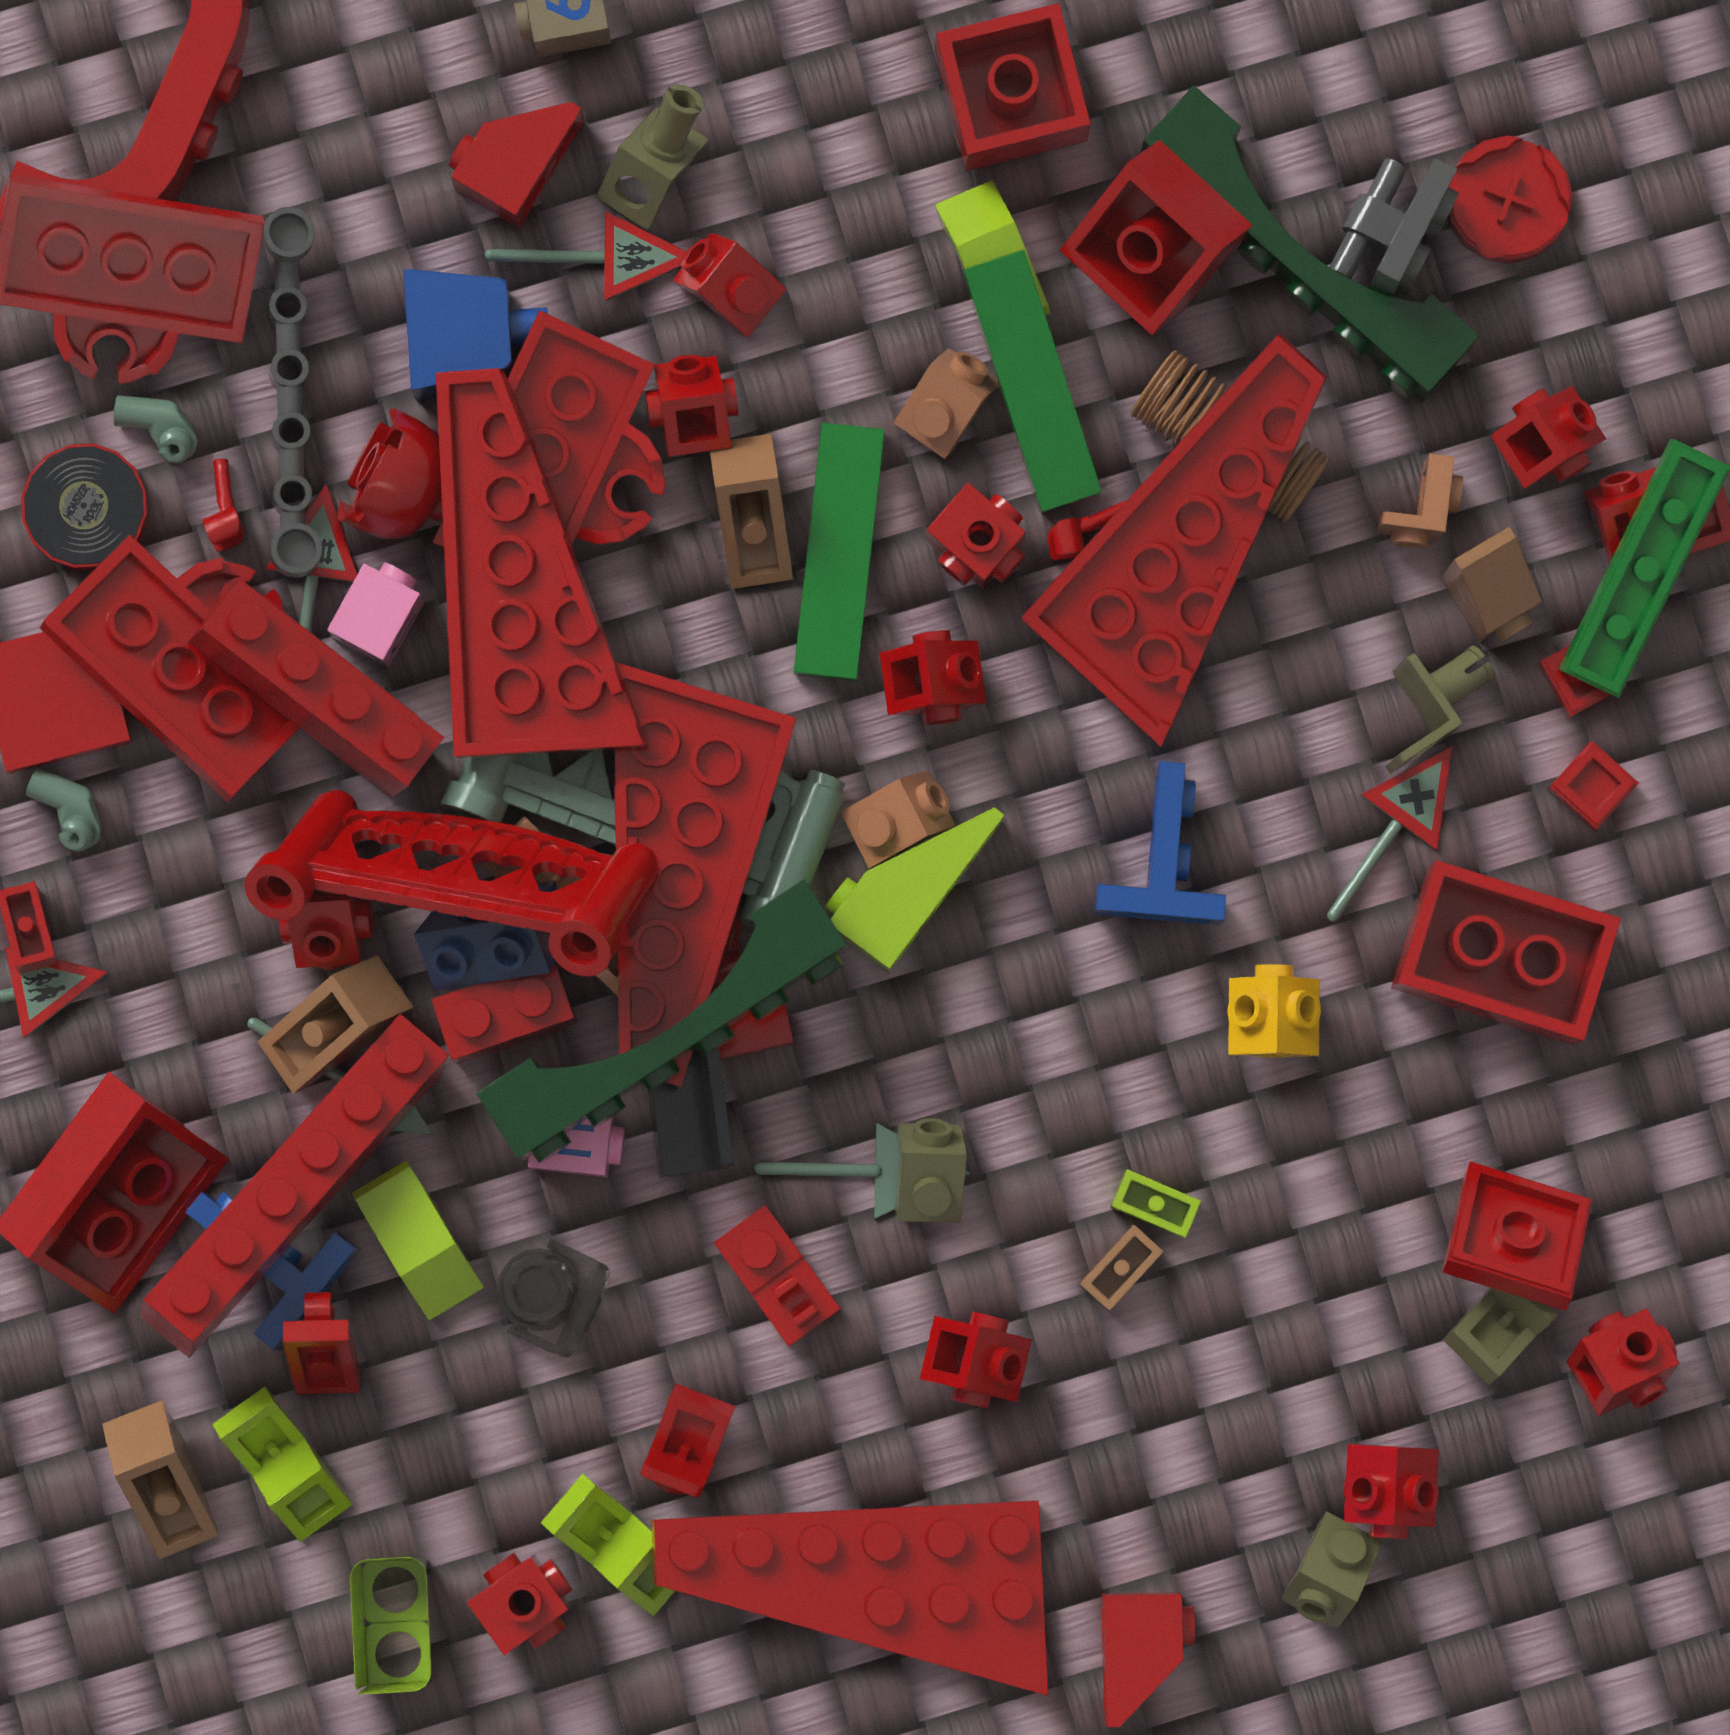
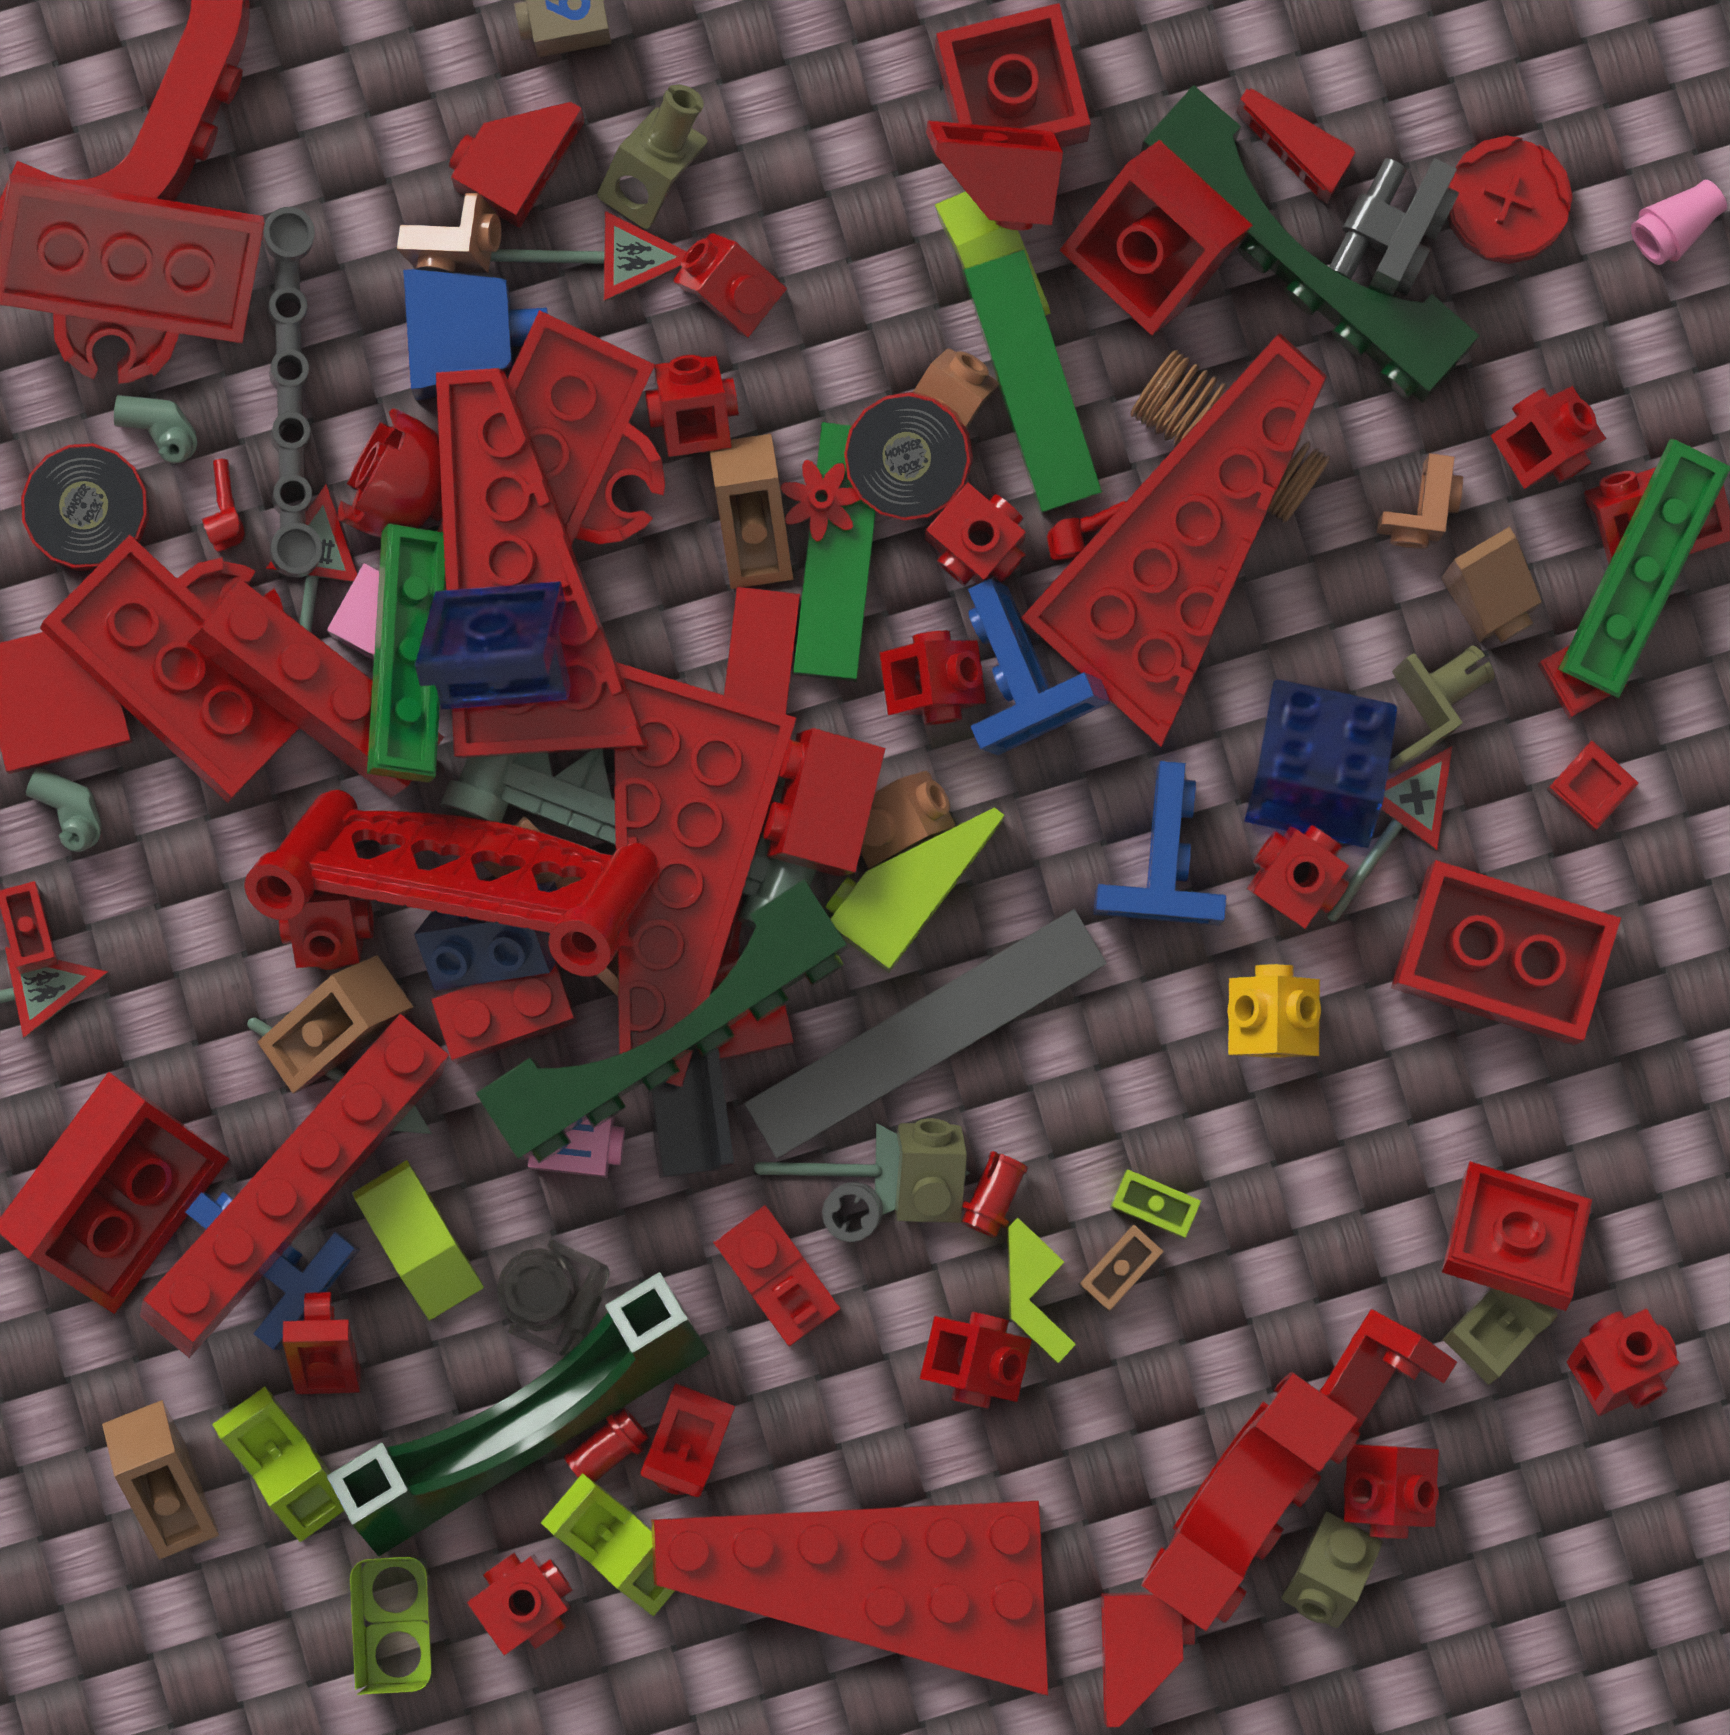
none -> dark green arch [327,1272,710,1557]
none -> green tile [367,524,446,783]
none -> nougat bracket [397,193,501,273]
none -> clear blue bracket [415,581,571,710]
none -> red pin [564,1408,649,1482]
none -> red tile [724,587,800,714]
none -> dark grey tile [744,909,1107,1159]
none -> red brick [763,728,886,876]
none -> red plant [780,460,861,542]
none -> dark grey bush [822,1181,883,1242]
none -> black tile [844,392,973,520]
none -> red slope [926,121,1063,230]
none -> red pin [961,1151,1028,1238]
none -> blue bracket [968,578,1111,756]
none -> lime slope [1007,1217,1076,1363]
none -> red brick [1141,1372,1360,1631]
none -> red slope [1236,88,1356,204]
none -> clear blue bracket [1244,679,1397,848]
none -> red brick [1246,824,1349,929]
none -> red bracket [1319,1309,1457,1431]
none -> bright pink cone [1631,180,1727,265]

